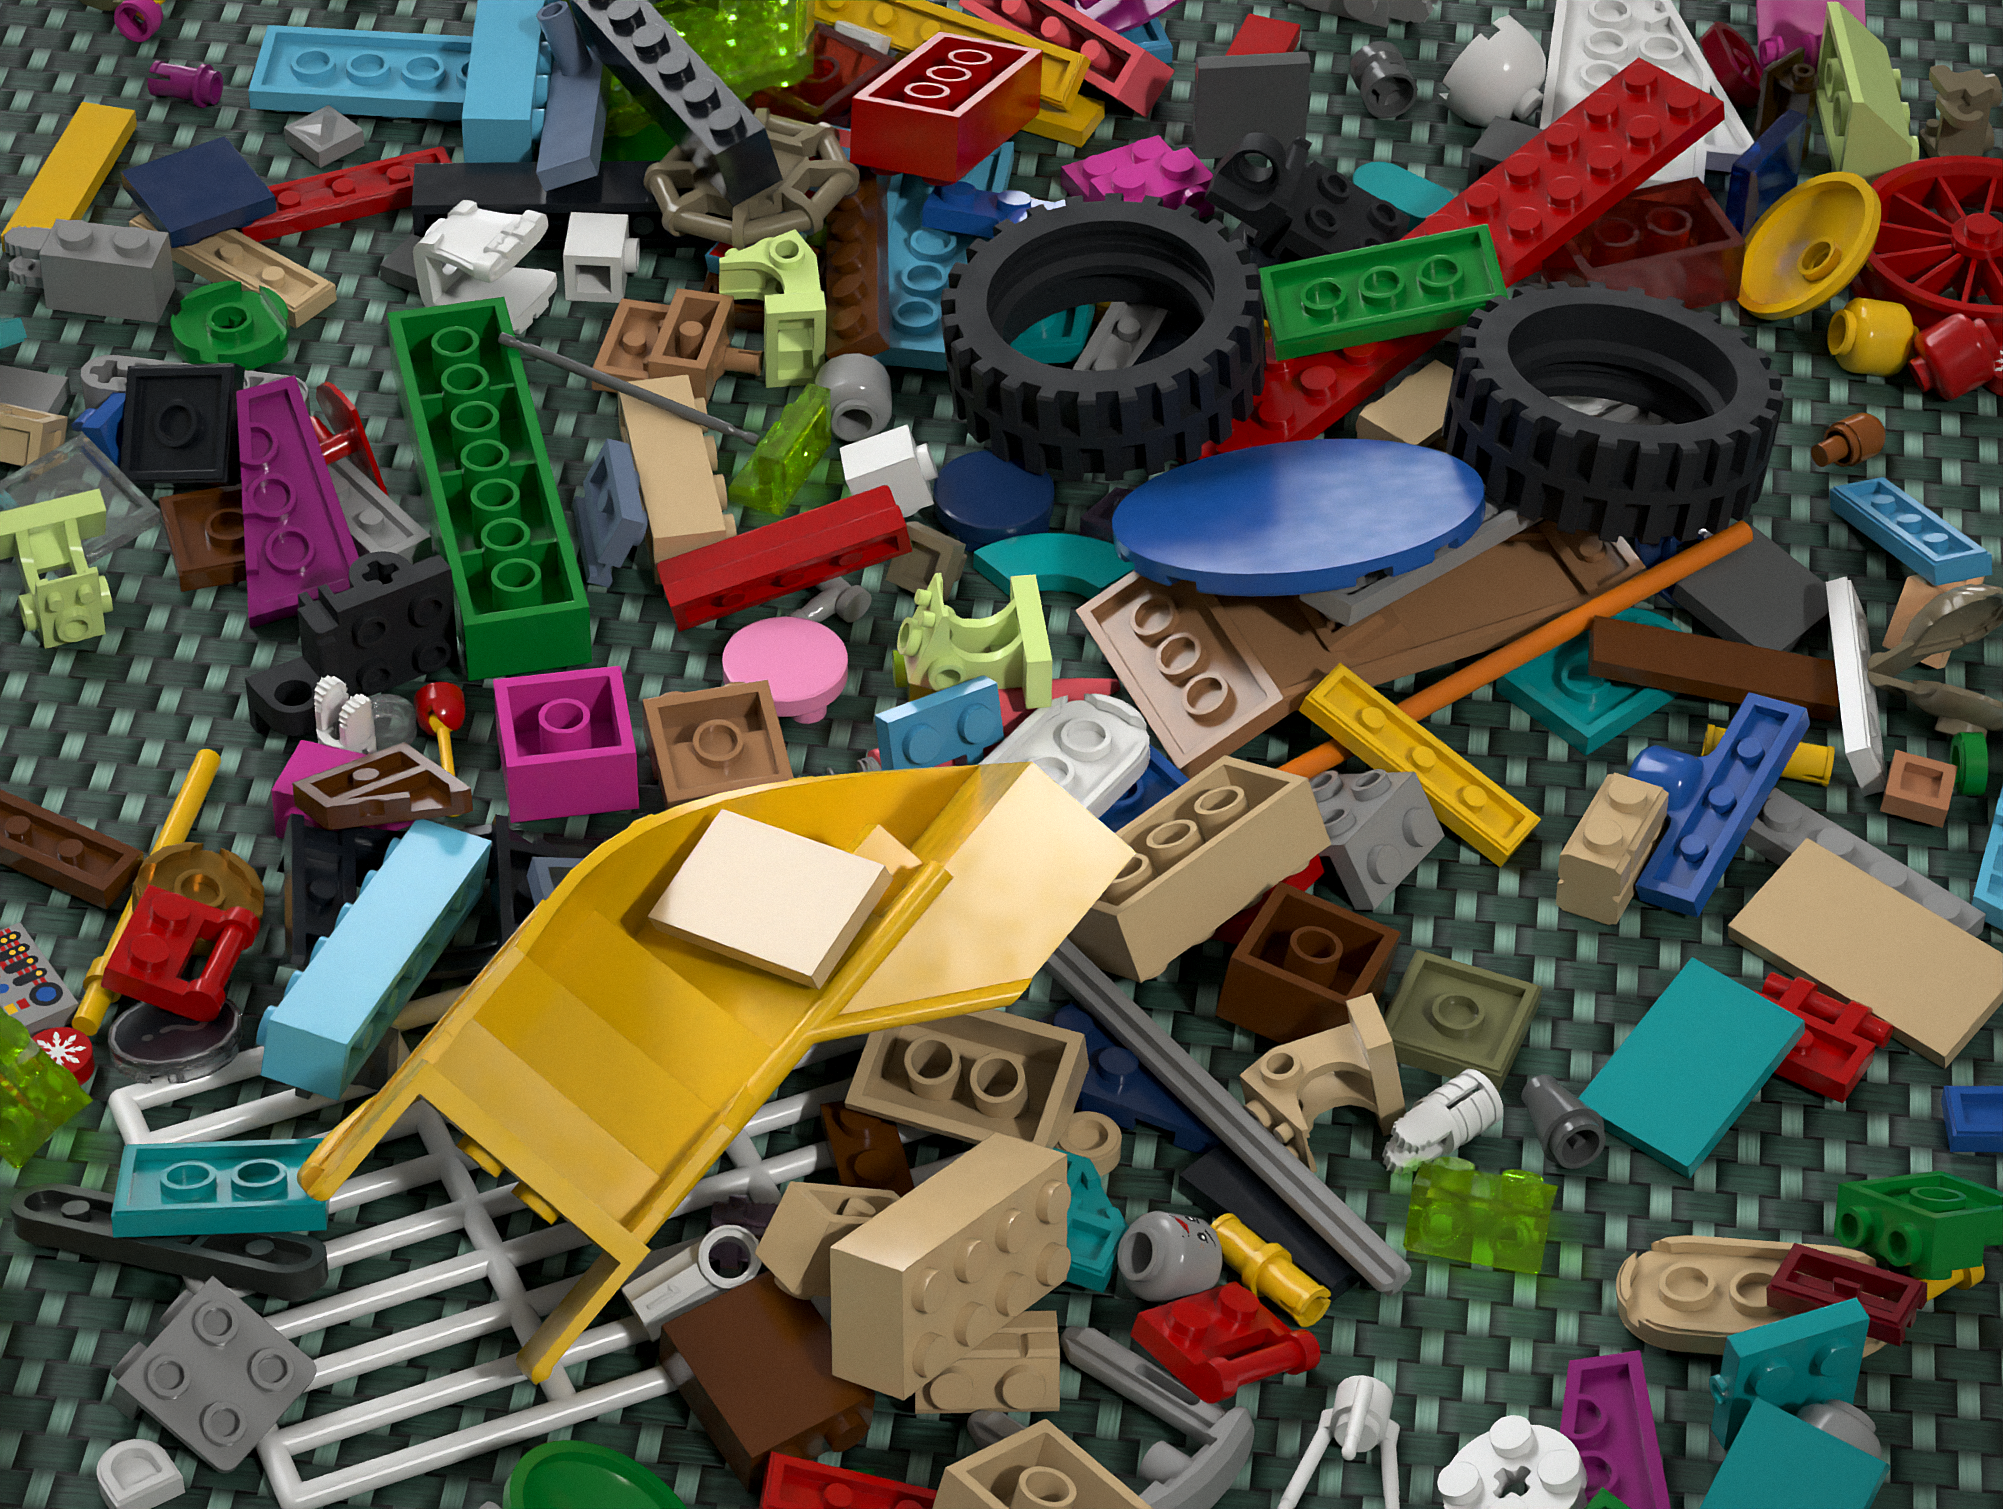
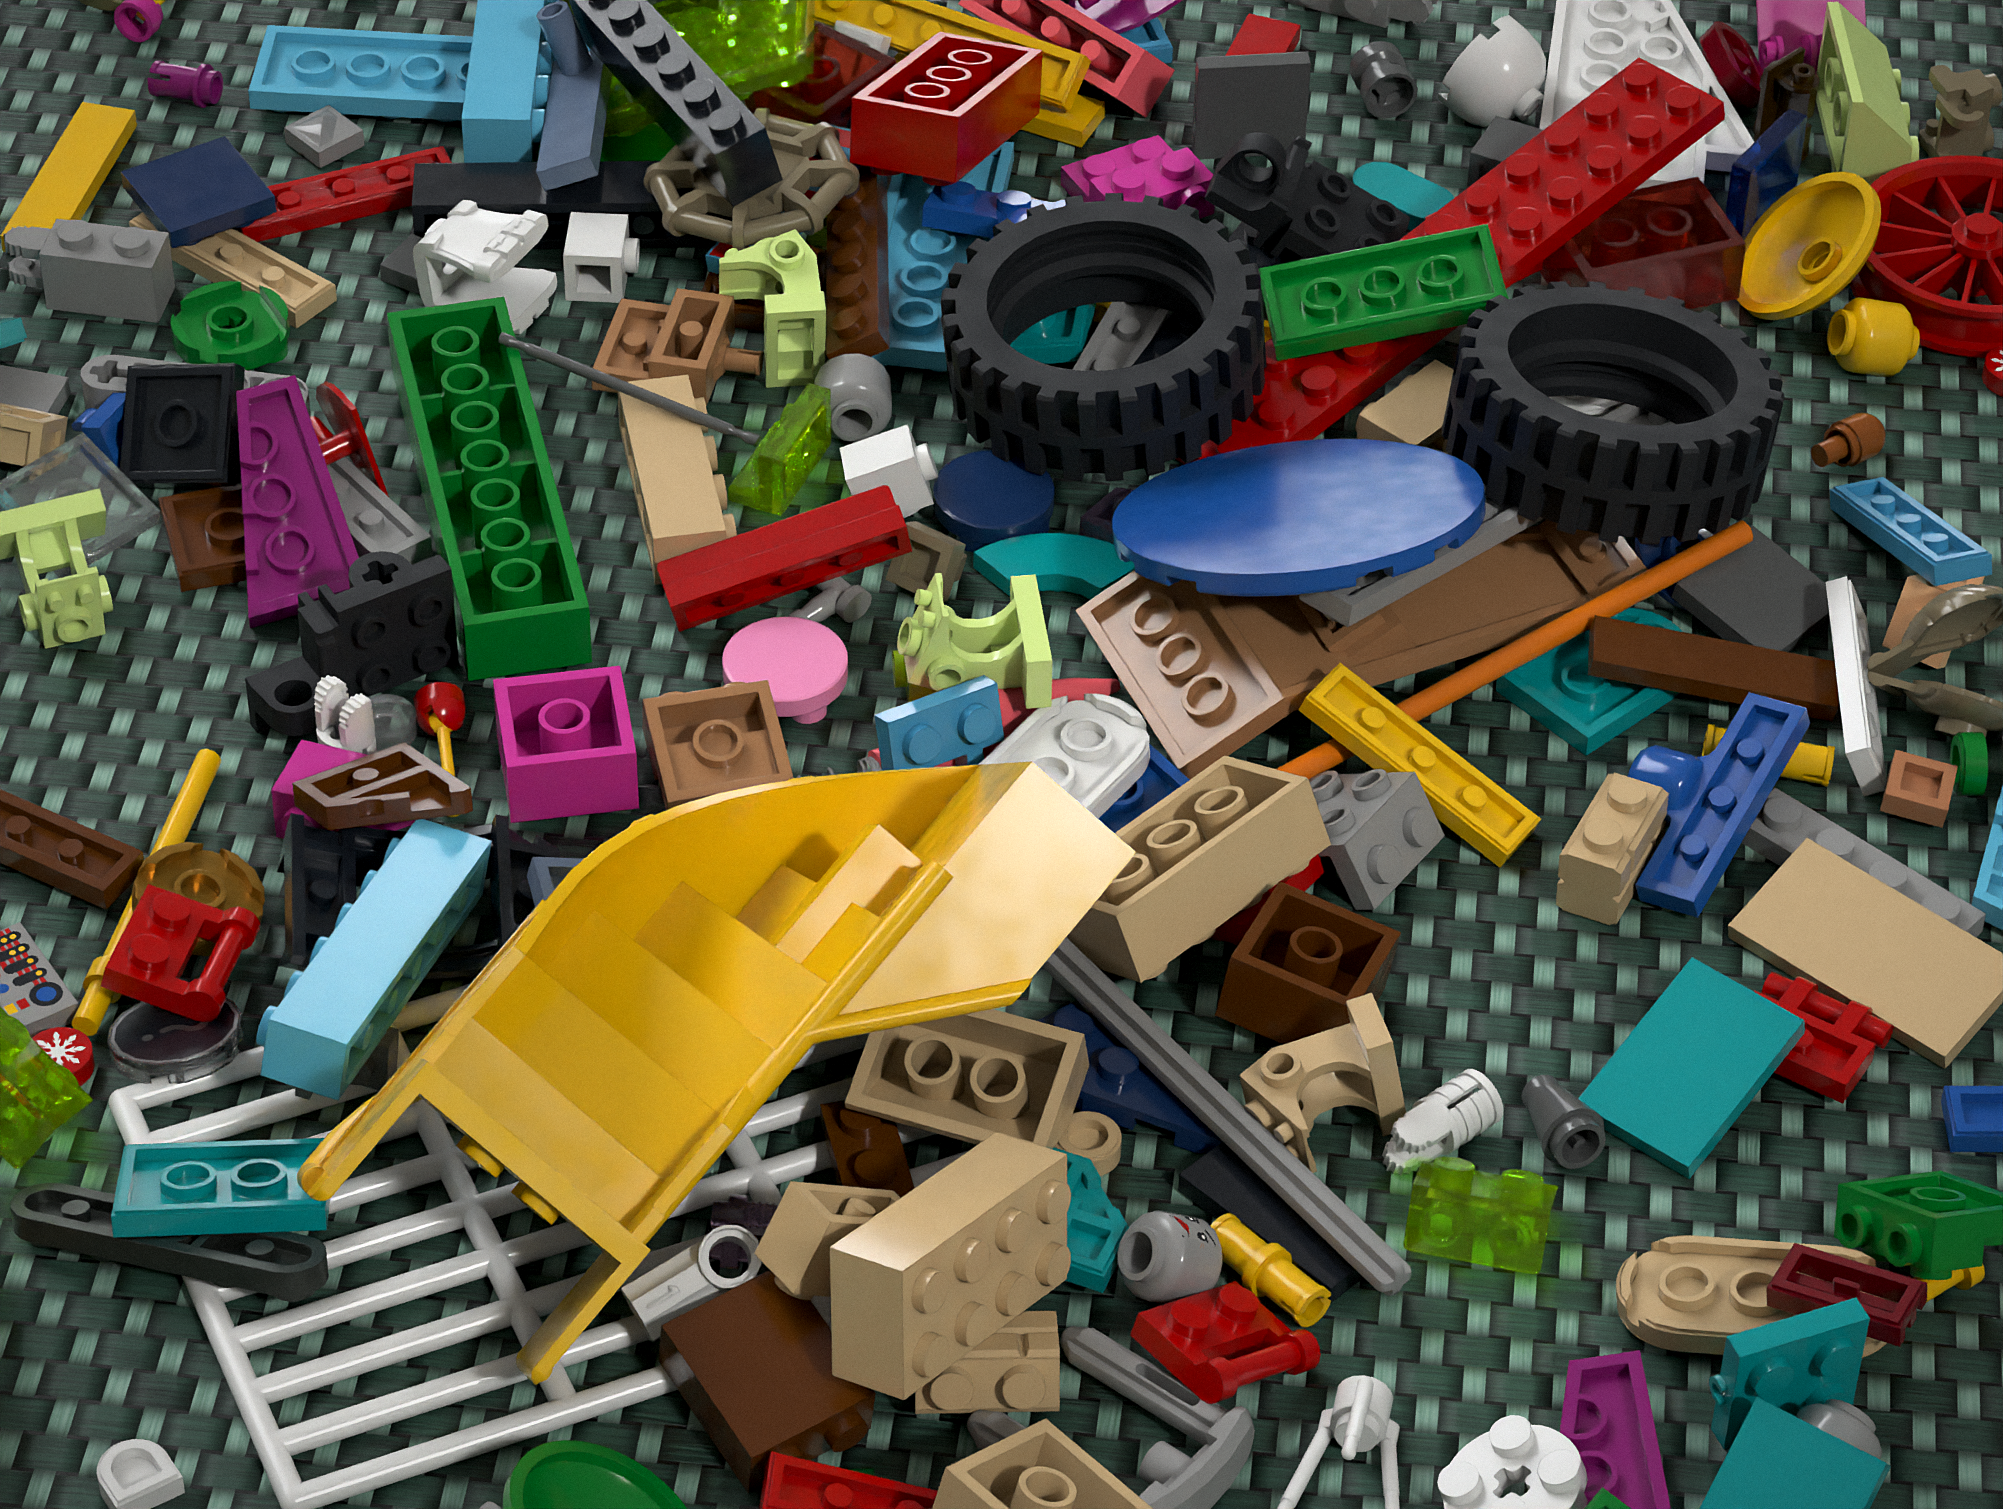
light grey bracket [110,1276,317,1473] -> none
sand blue plate [572,438,648,588] -> none
tile [647,809,893,990] -> none
olive tile [1383,950,1543,1093] -> none
red head [1908,313,2001,401] -> none

